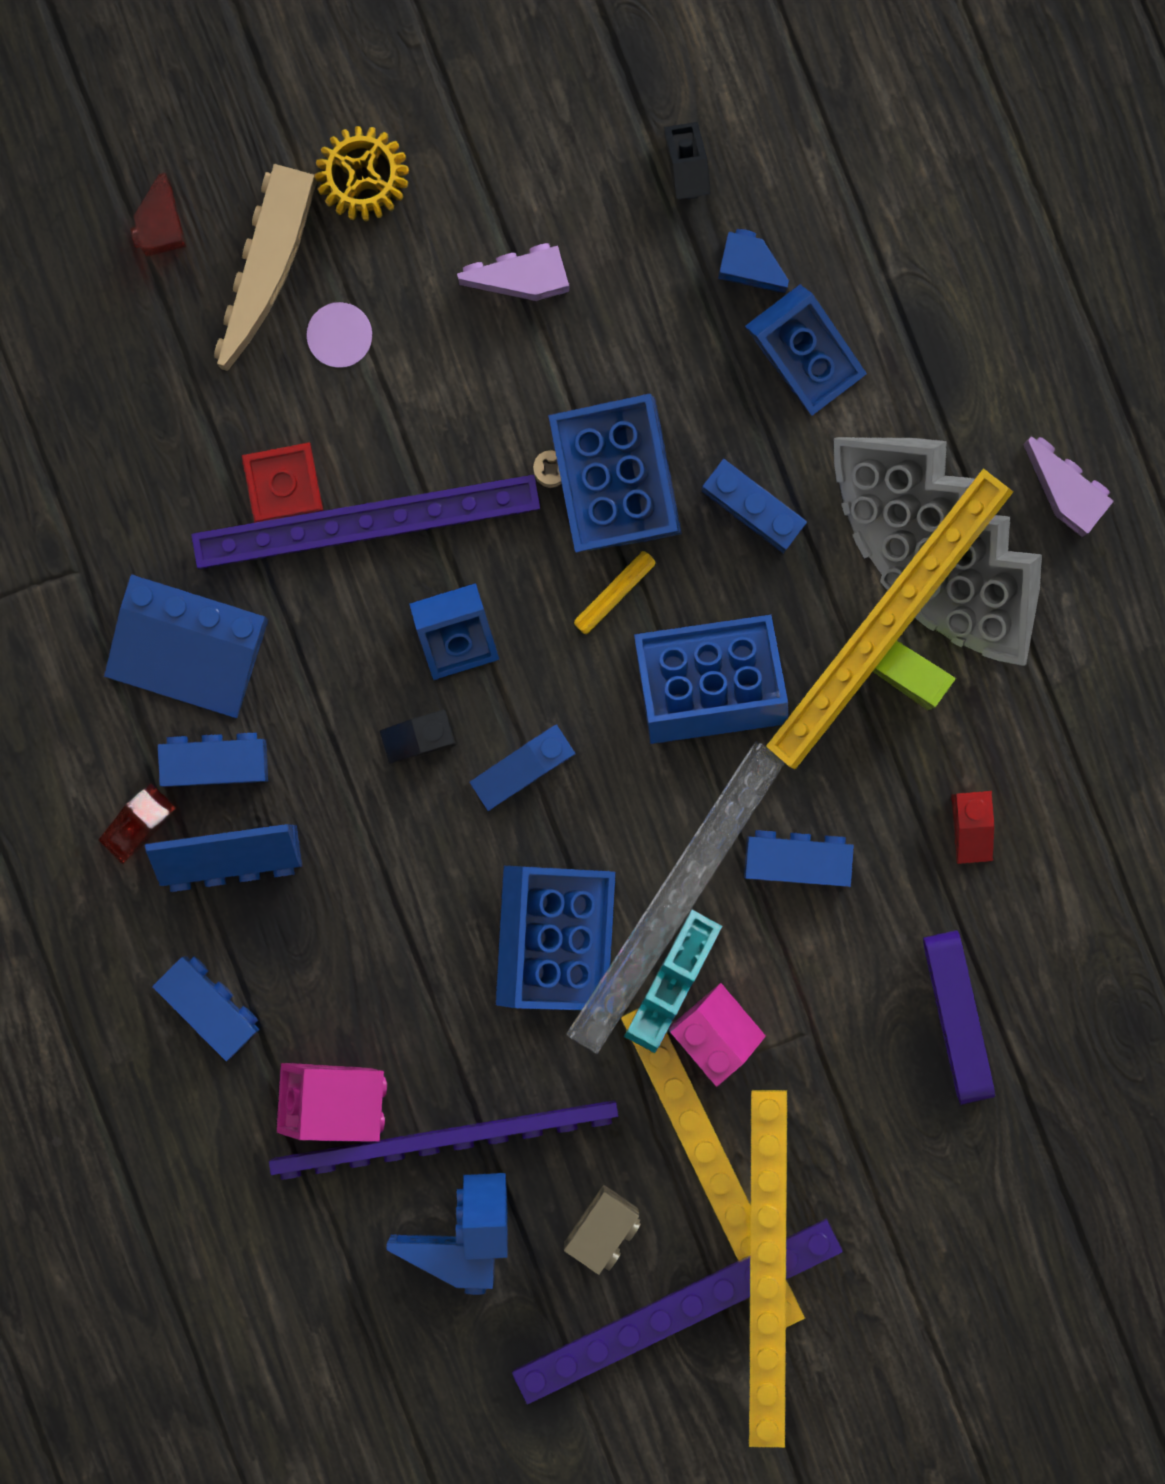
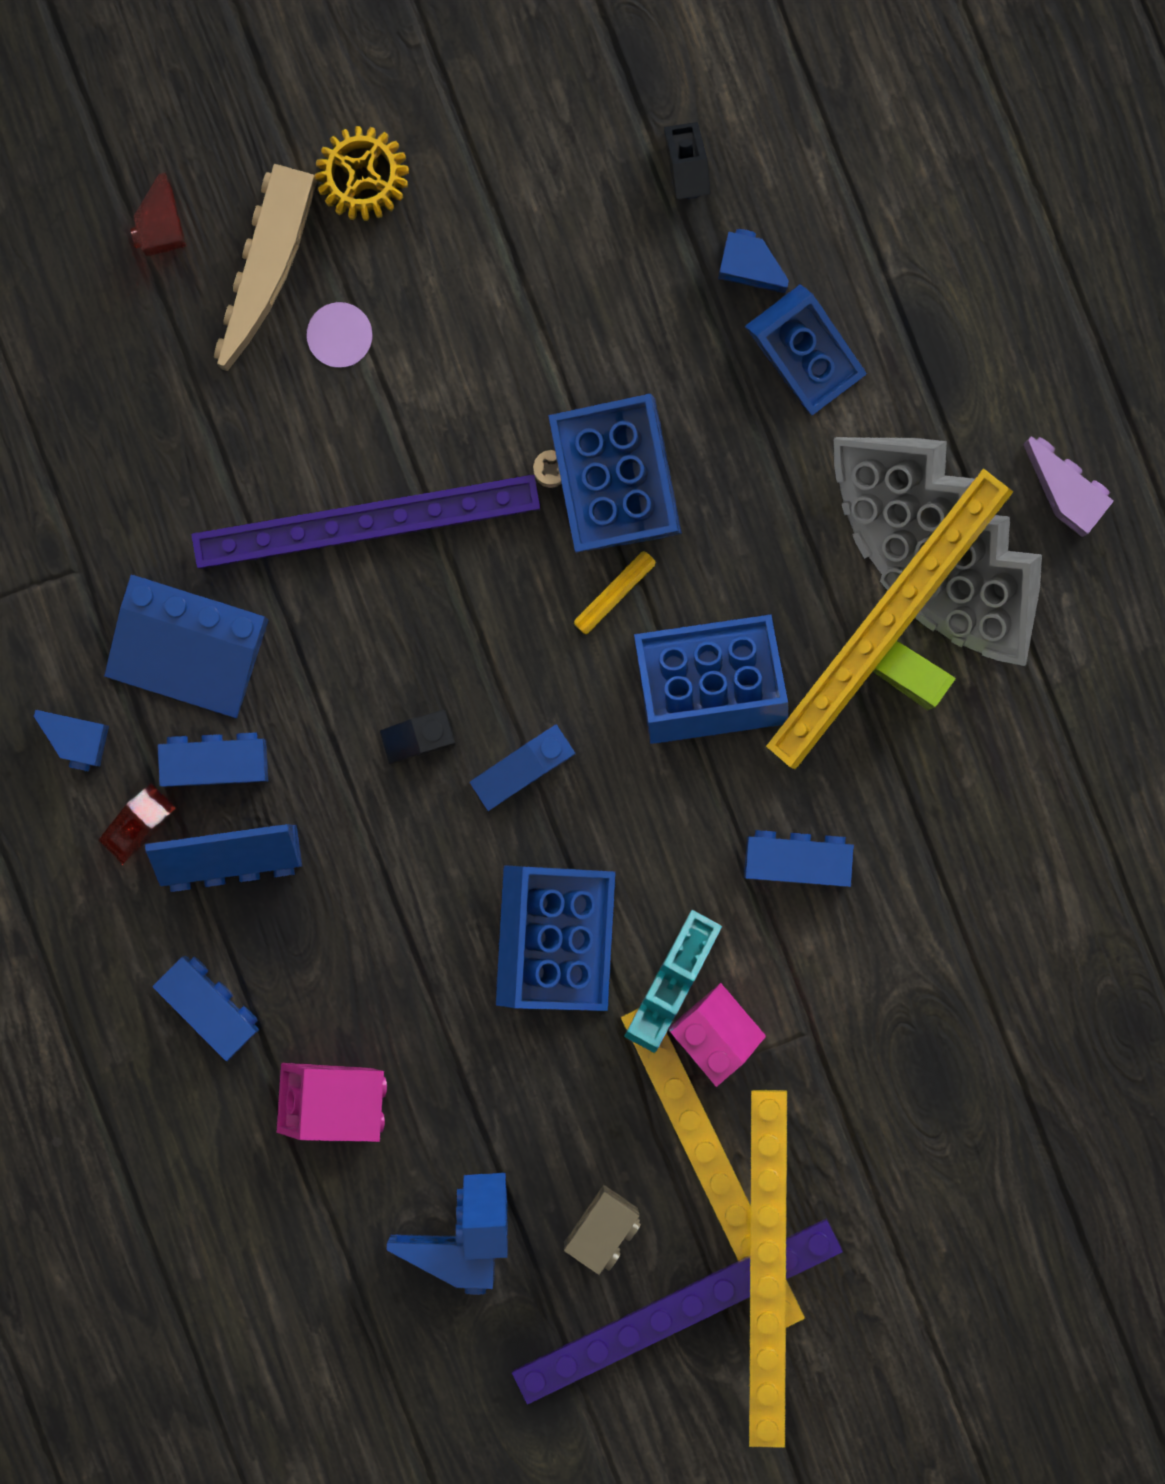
red tile [242,442,323,523] -> none
dark purple plate [269,1100,618,1180] -> none
blue slope [409,583,500,680] -> none
lavender slope [457,243,569,301] -> none
clear plate [566,741,785,1054] -> none
blue brick [701,459,807,554] -> none
dark purple beam [923,930,995,1105] -> none
red slope [951,791,994,864] -> none
none -> blue slope [34,710,109,771]

